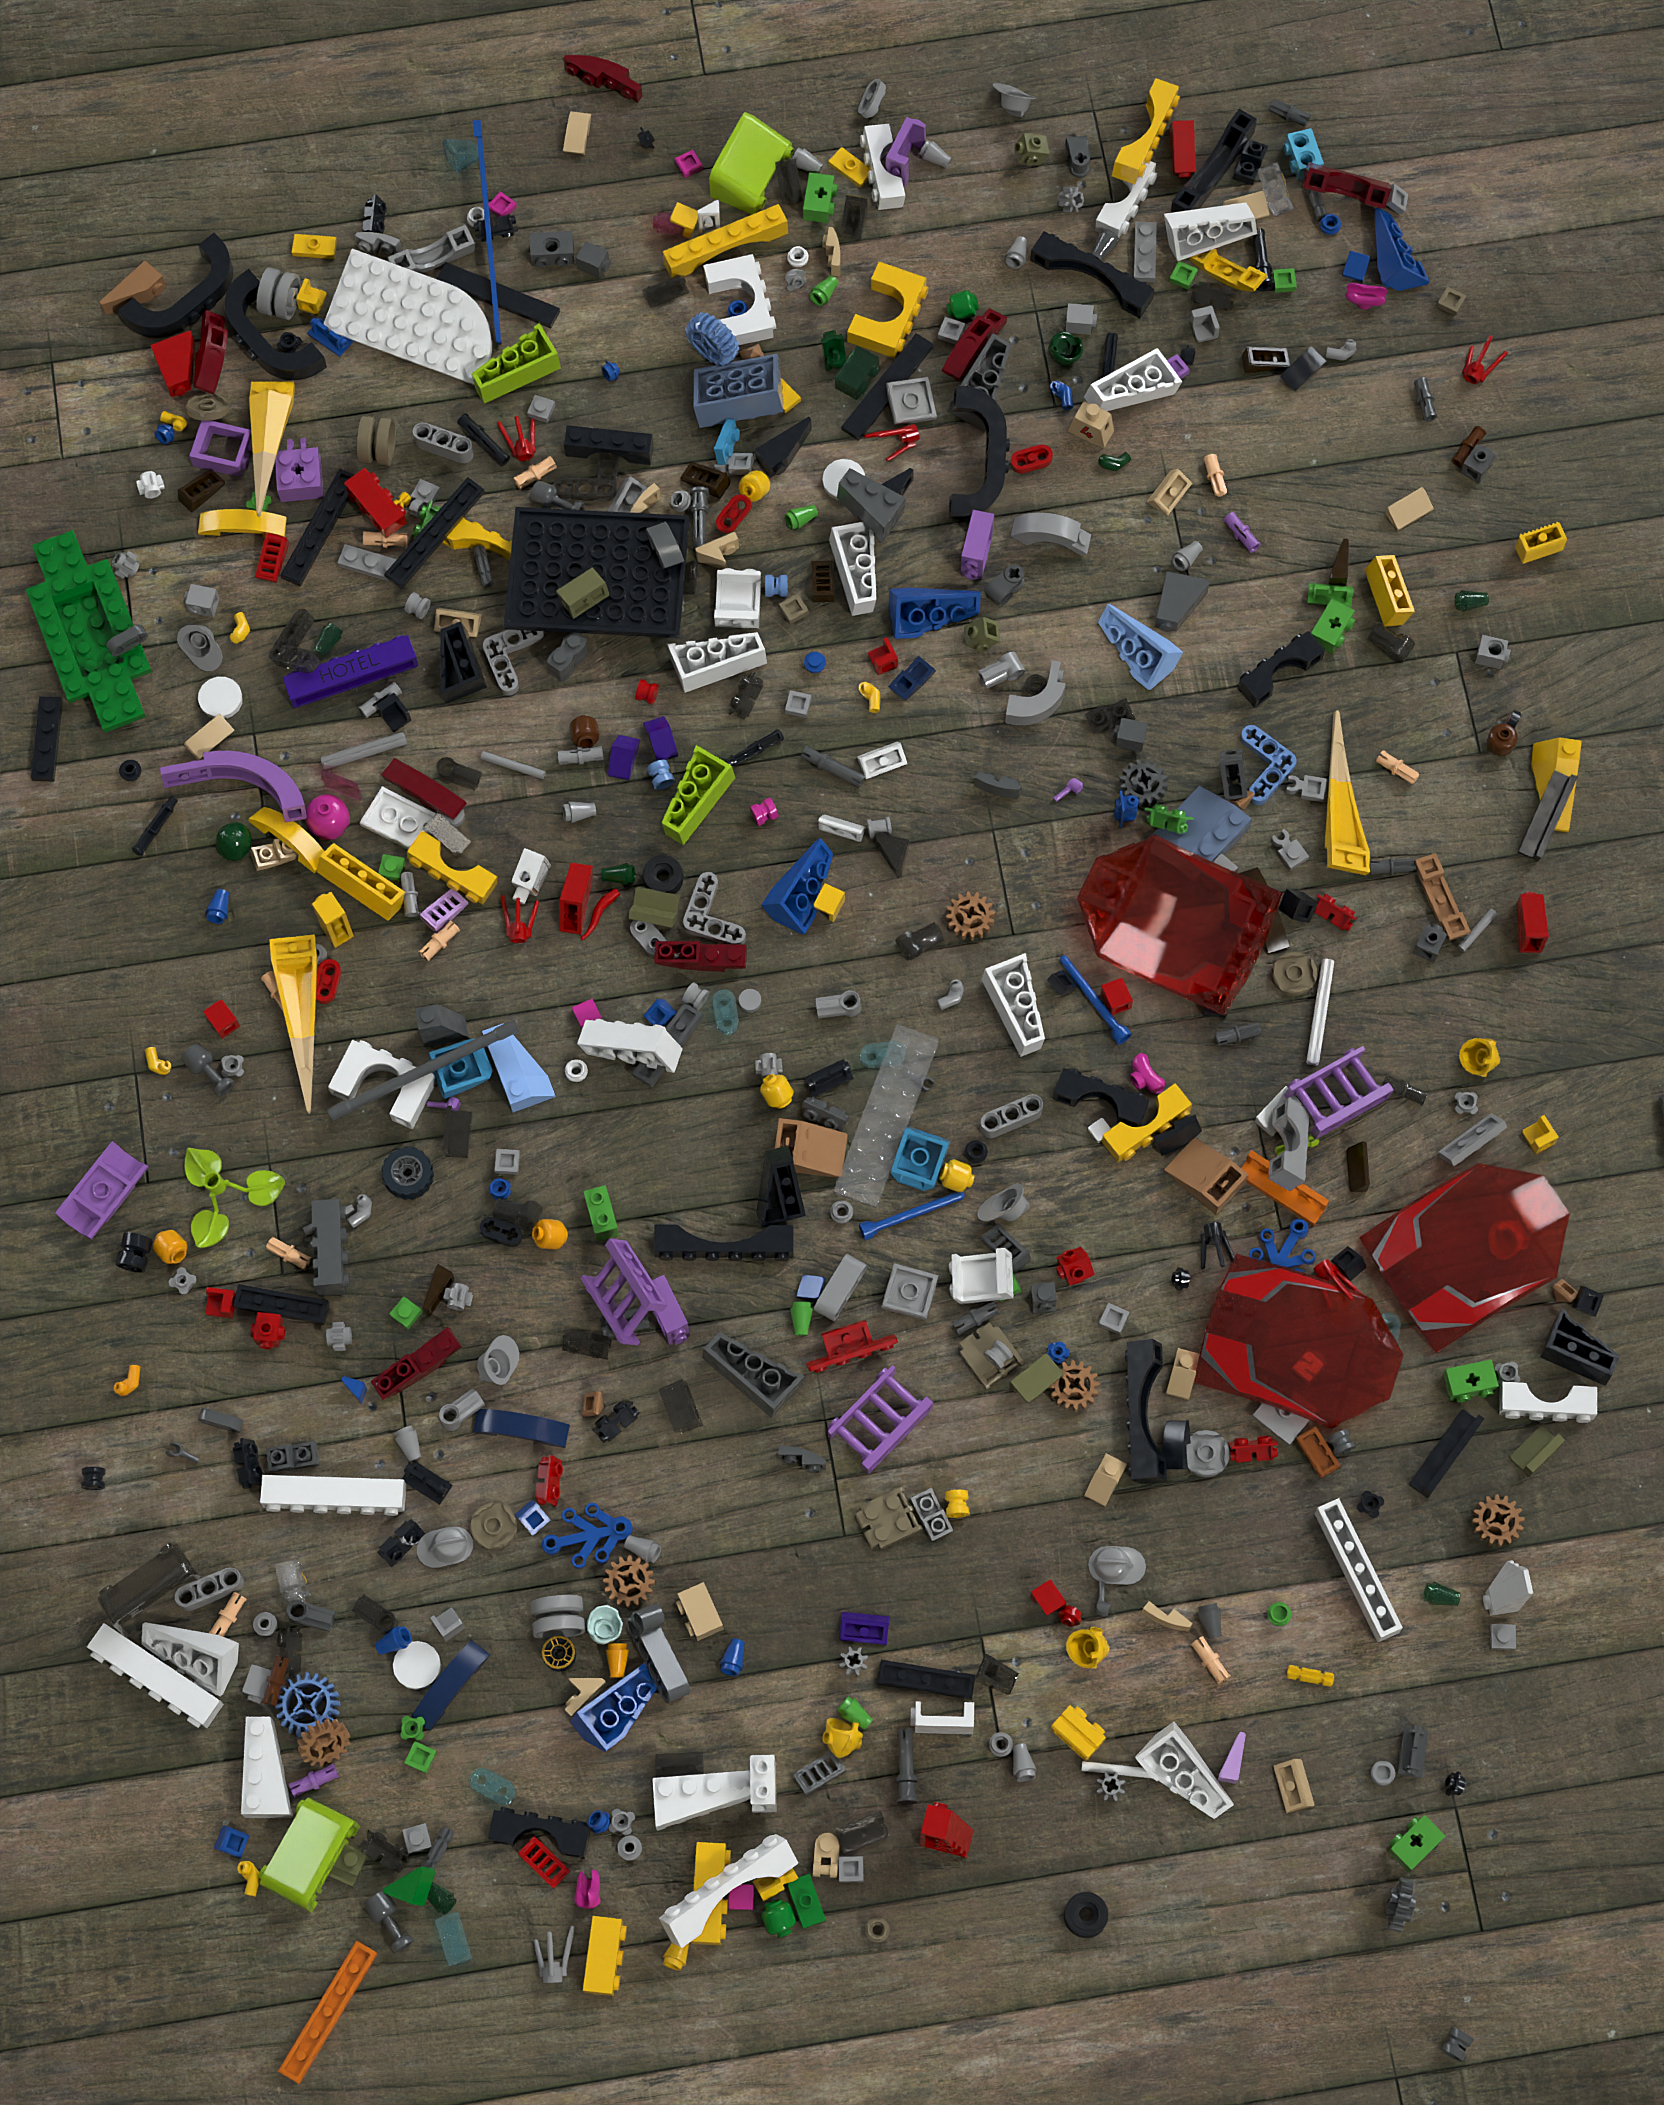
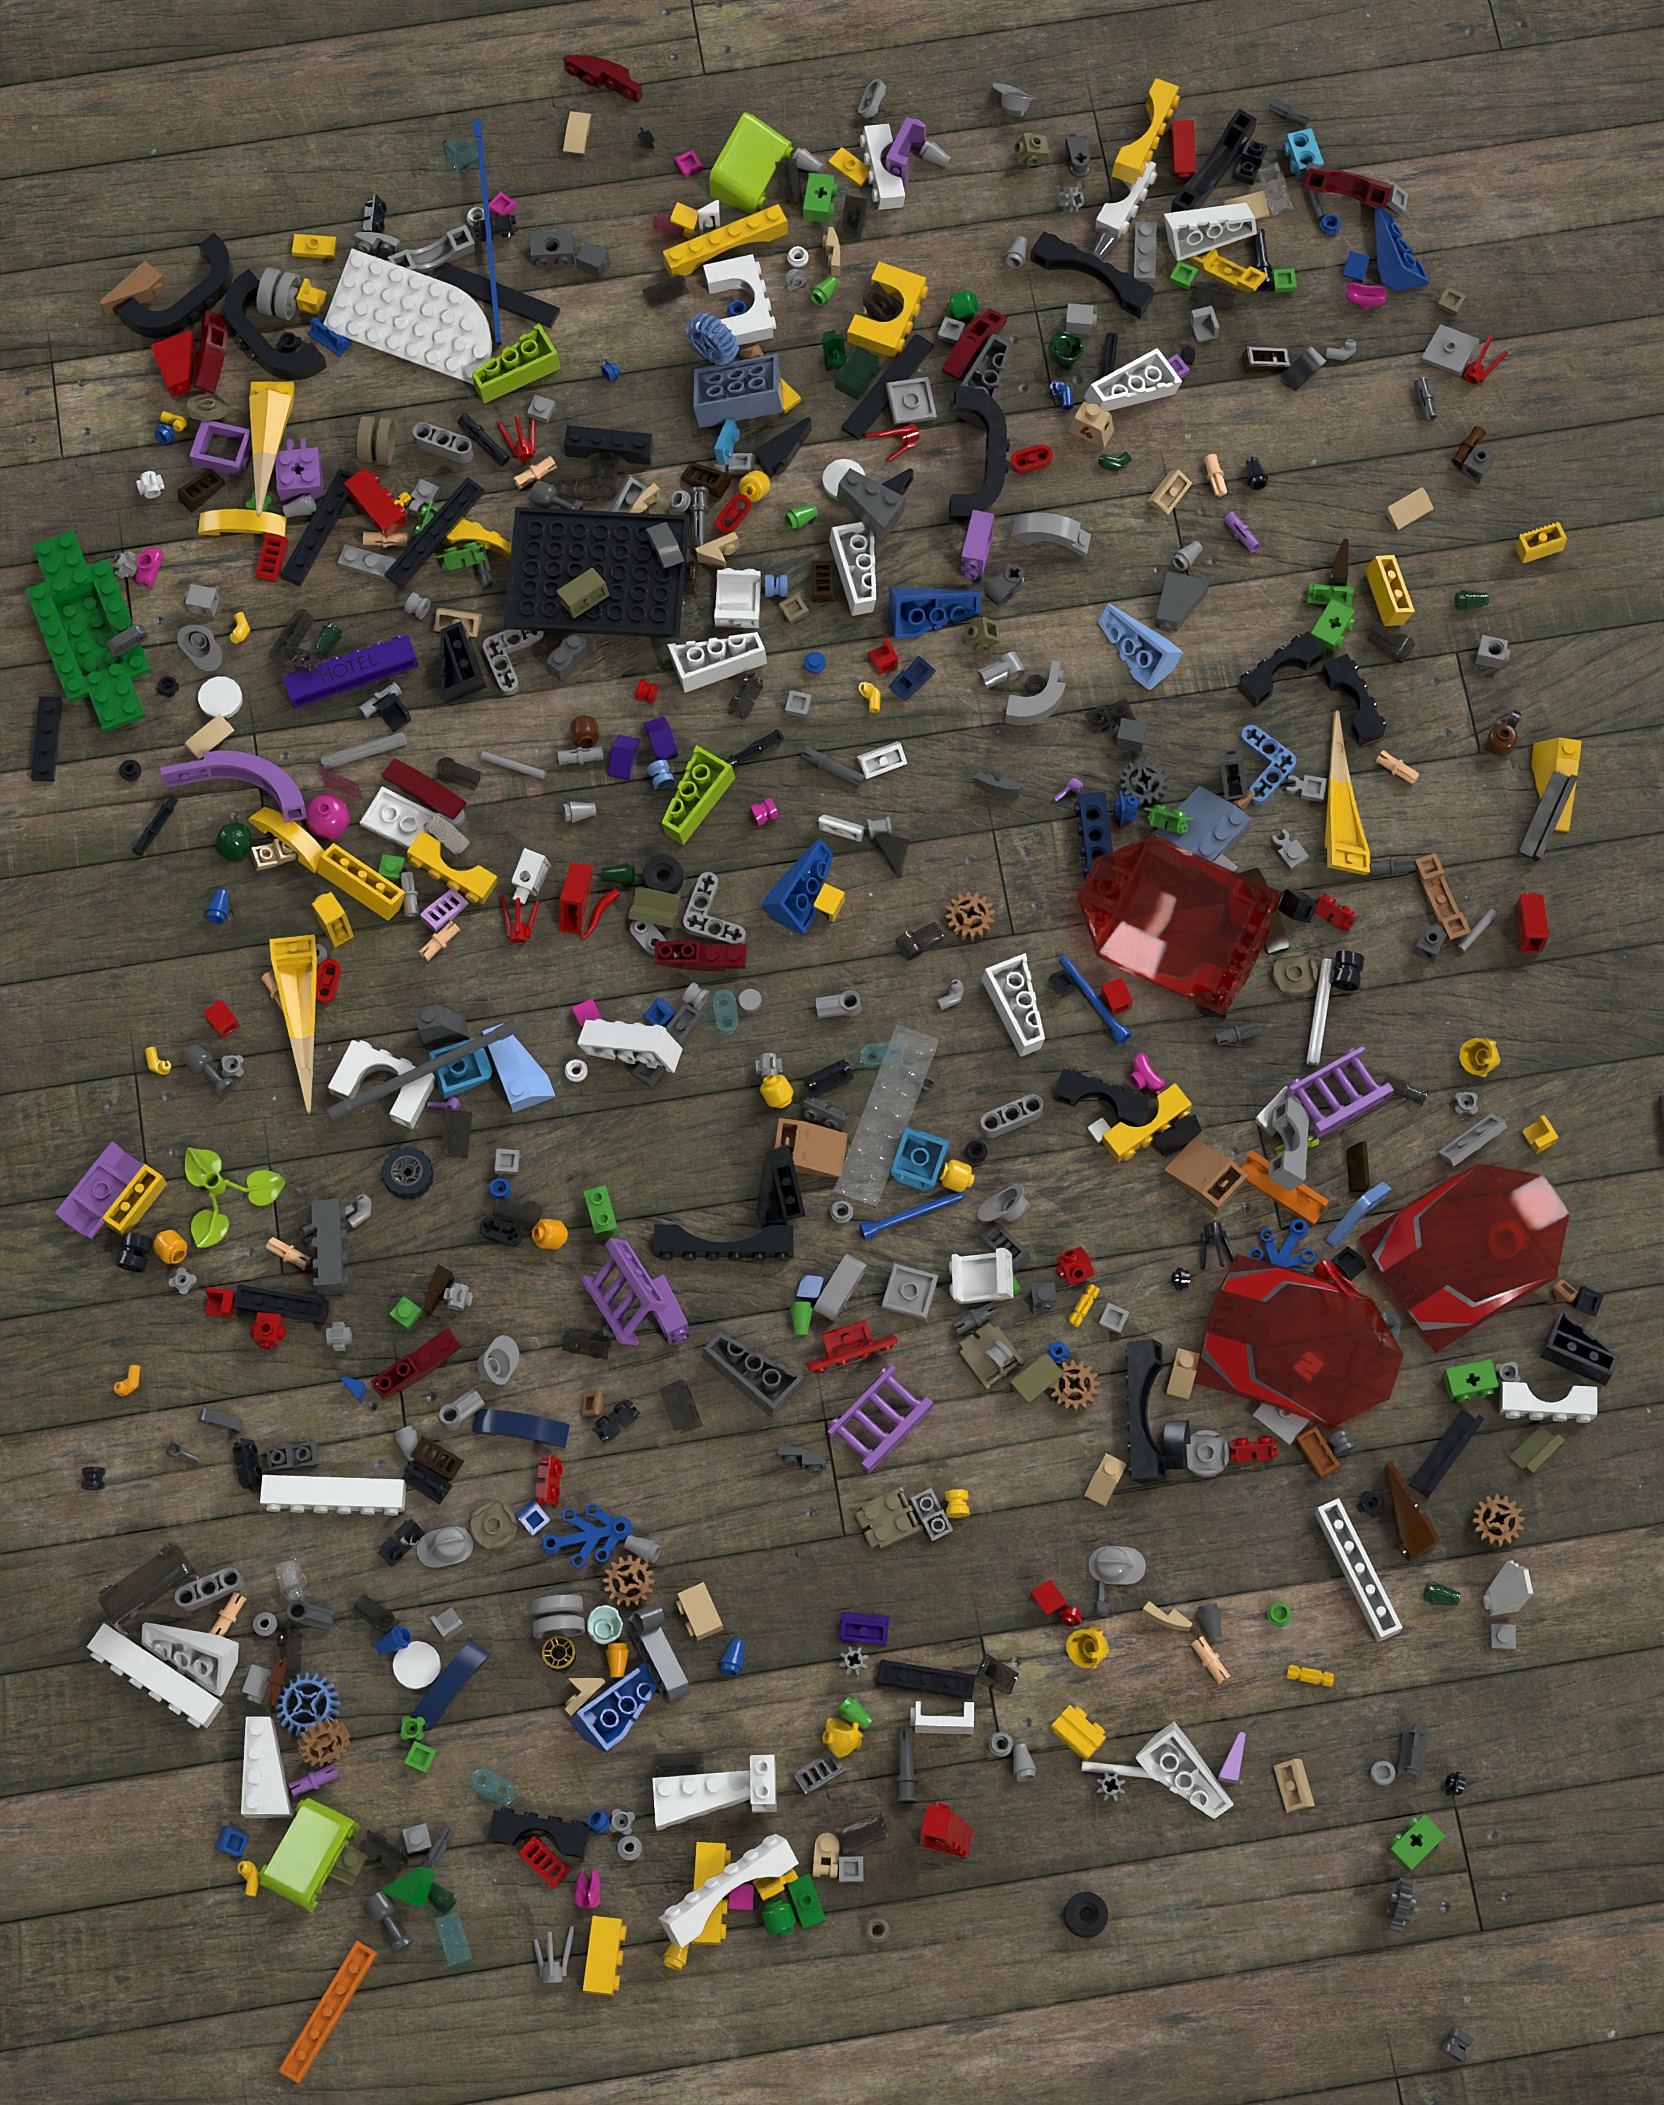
none -> yellow brick [102,1164,167,1237]
none -> dark pink piece [135,547,164,588]
none -> black plate [158,676,179,697]
none -> light grey cone [283,494,317,518]
none -> dark brown slope [410,1436,464,1481]
none -> bright green hinge [437,542,485,571]
none -> clear smoke slope [863,282,902,322]
none -> yellow axle [1068,1284,1099,1327]
none -> dark blue brick [1074,791,1116,885]
none -> black cone [1246,457,1268,490]
none -> black arch [1321,653,1387,746]
none -> medium blue beam [1325,1181,1392,1249]
none -> black wheel [1330,950,1365,991]
none -> reddish brown wedge [1384,1461,1440,1562]
none -> light grey plate [1422,324,1479,377]

